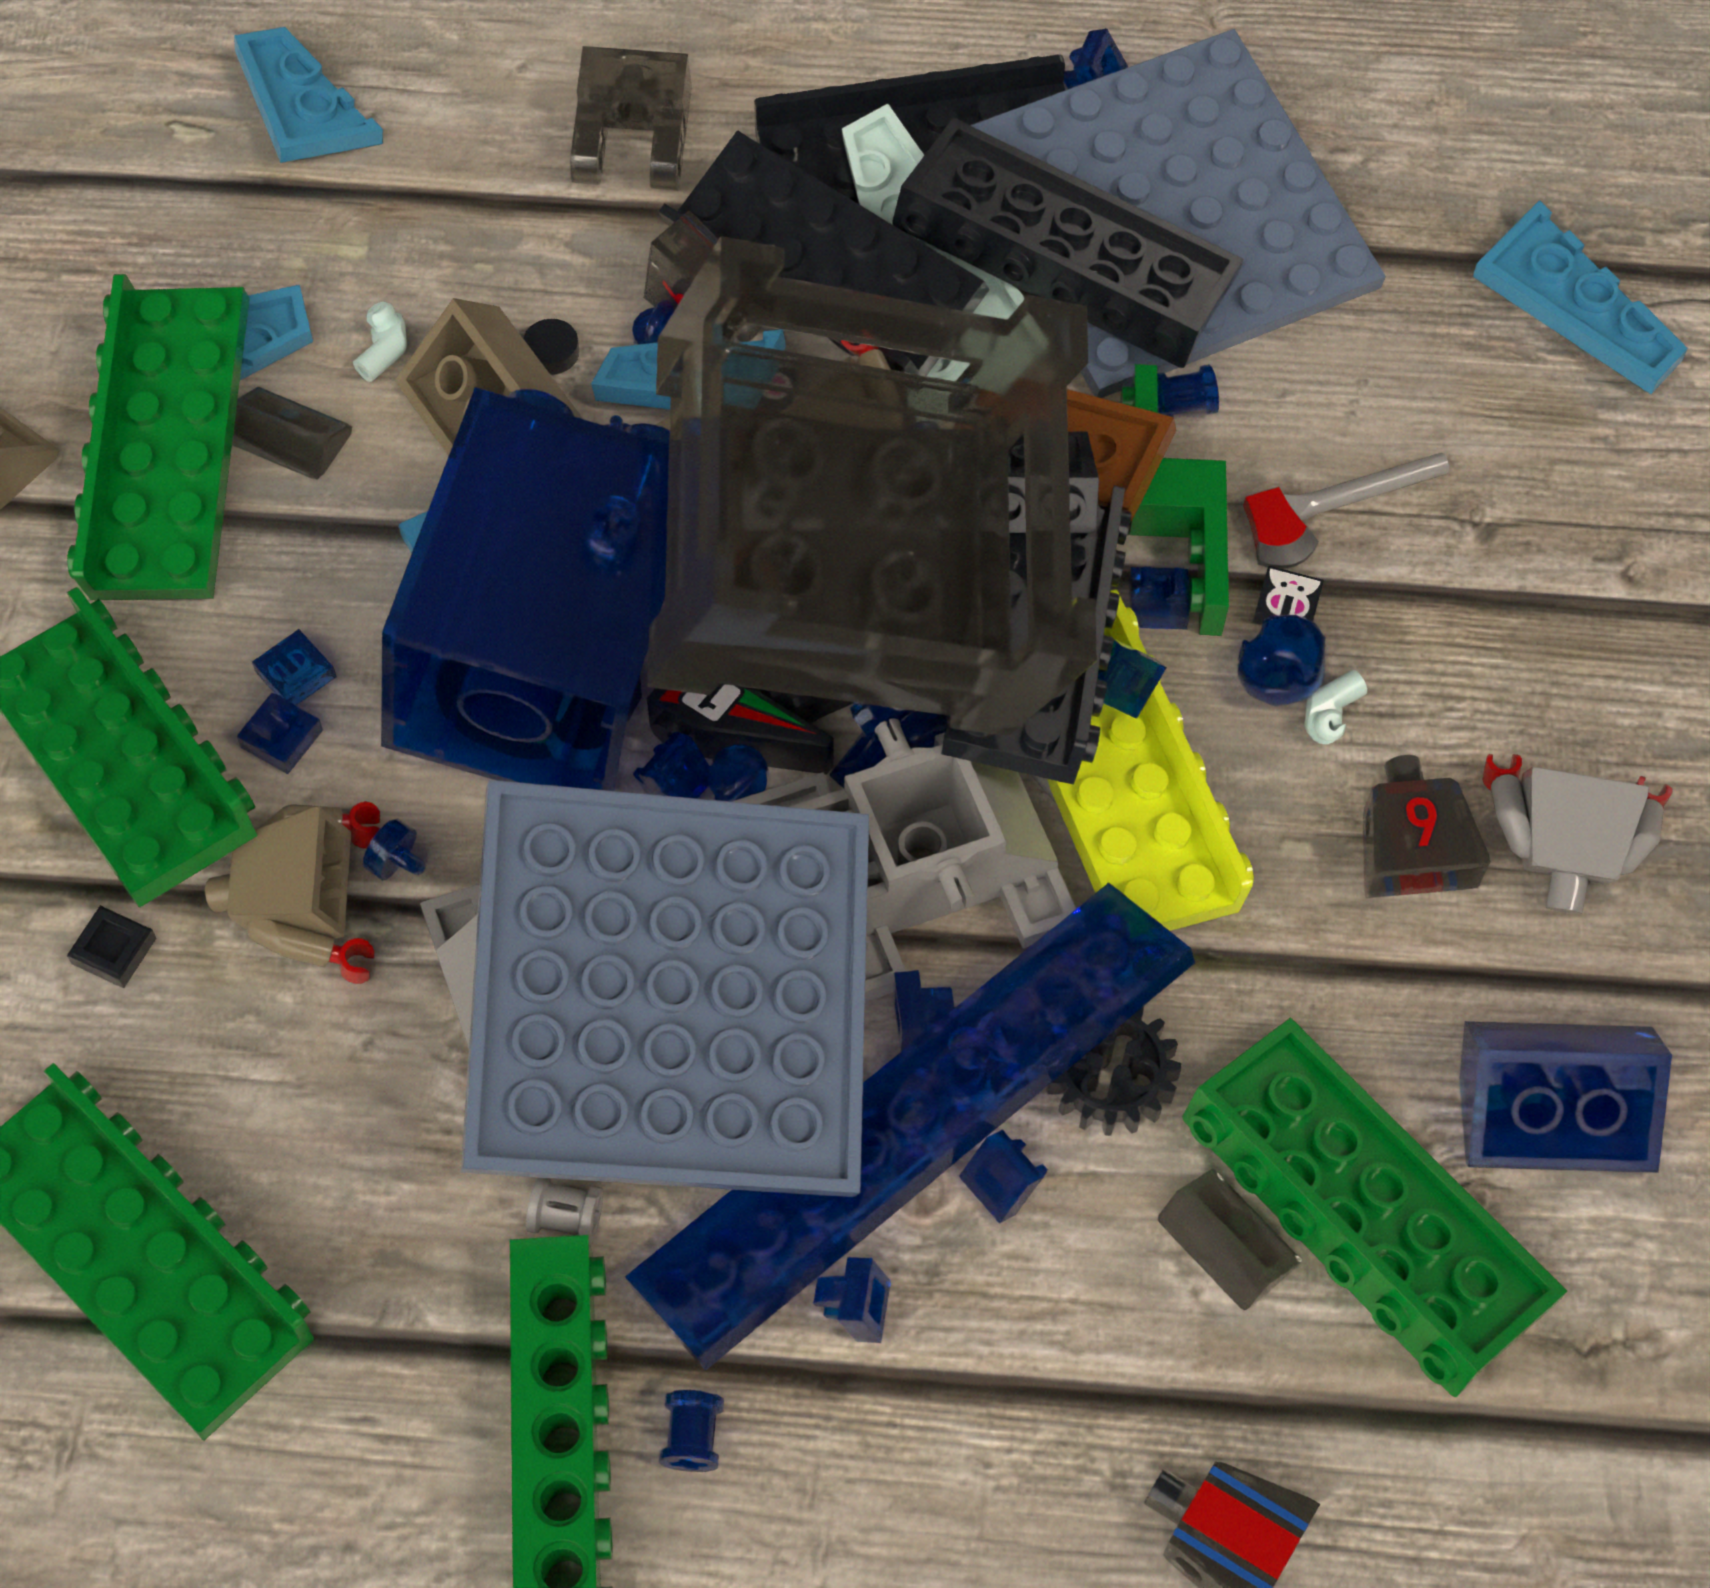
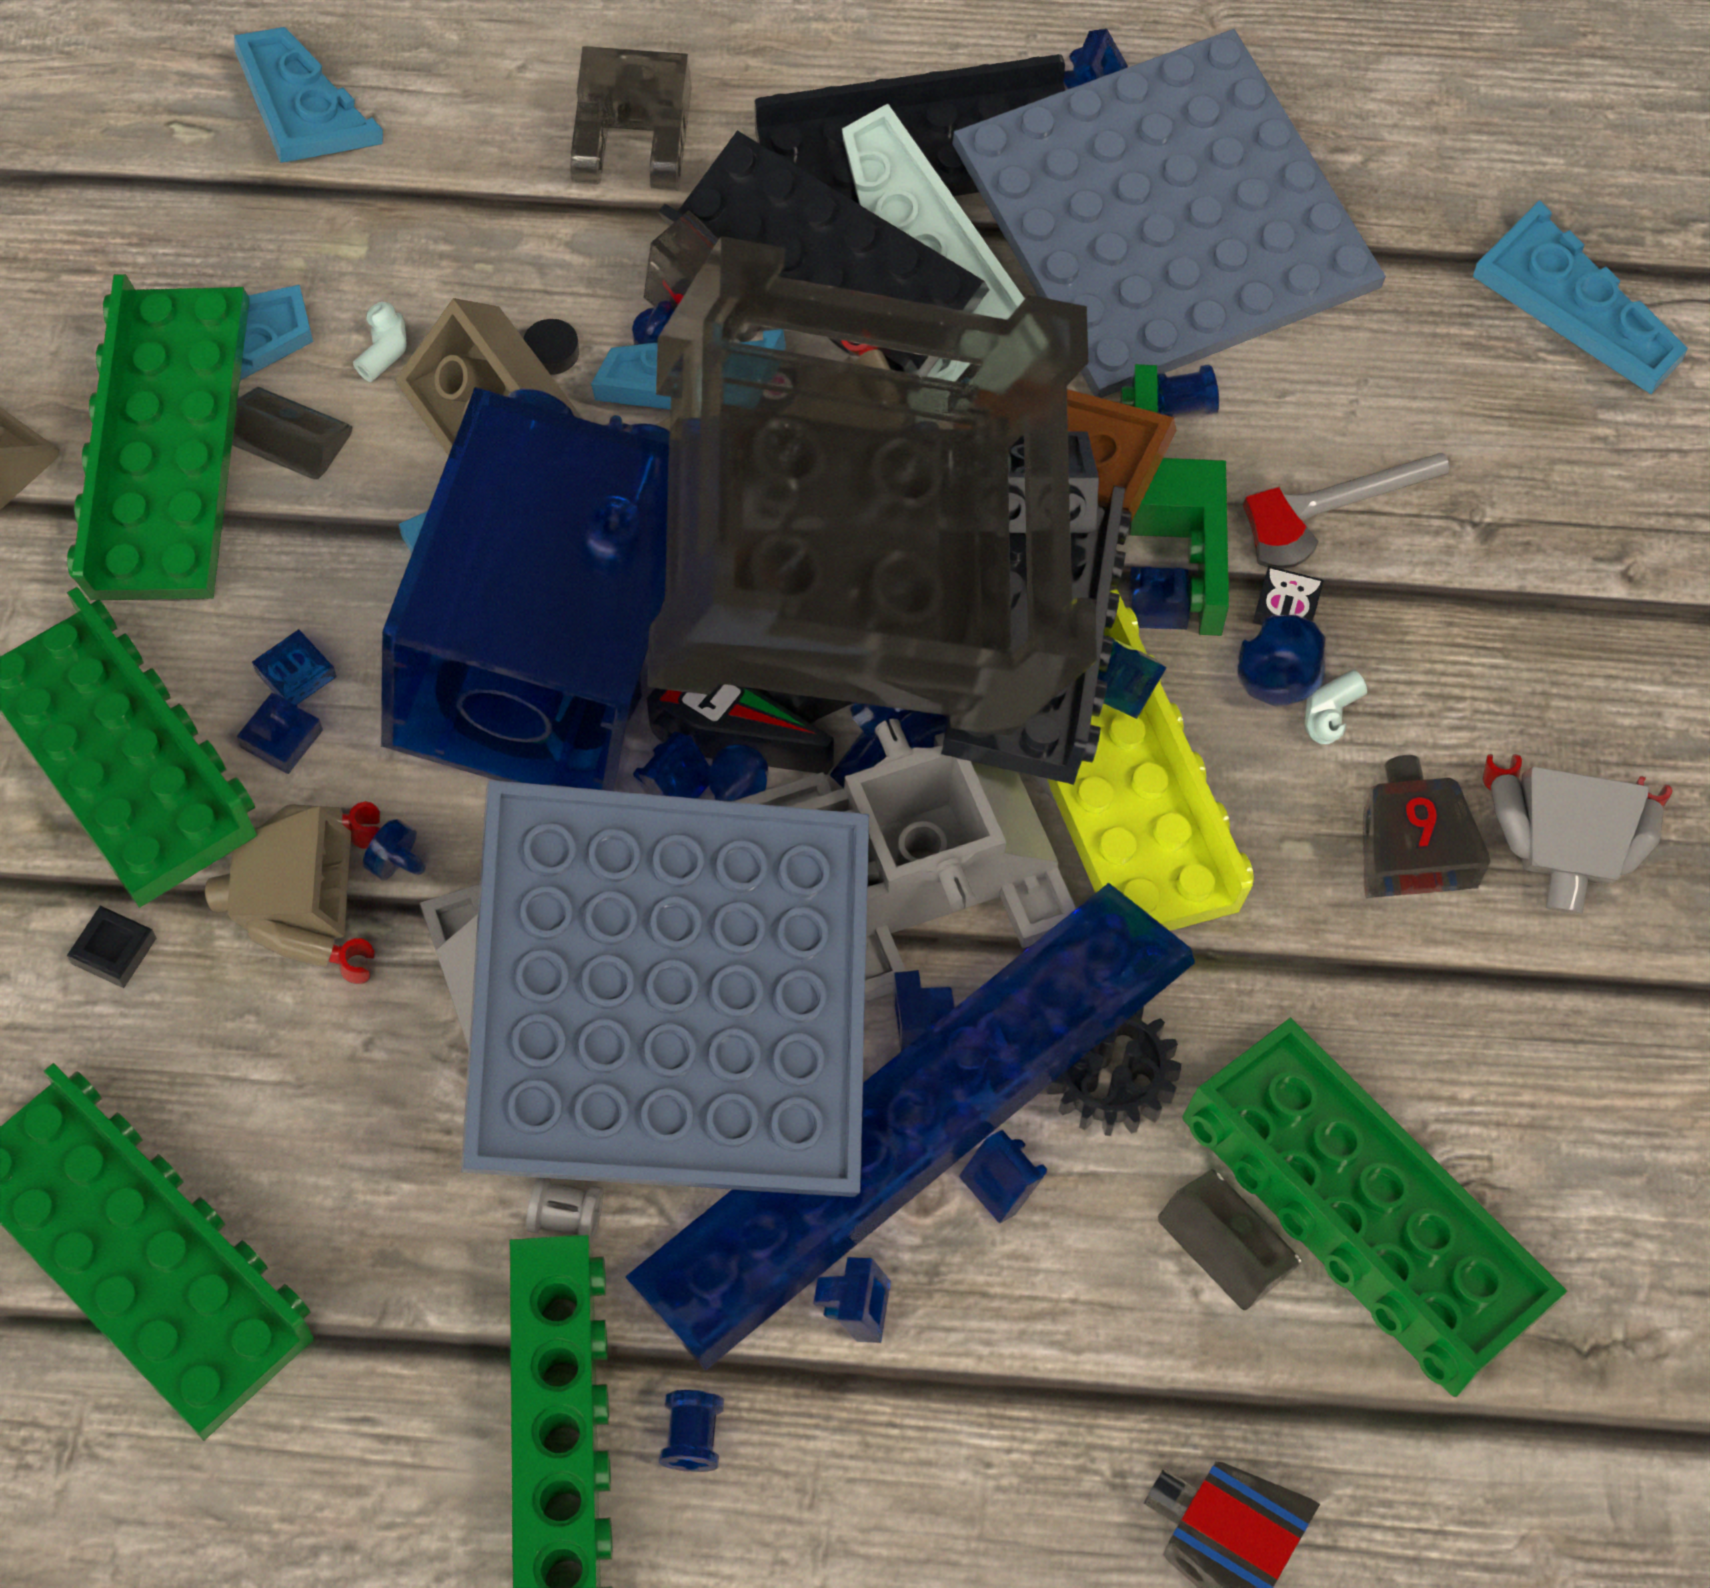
black bracket [892,117,1244,368] -> none
clear blue slope [1459,1021,1672,1173] -> none

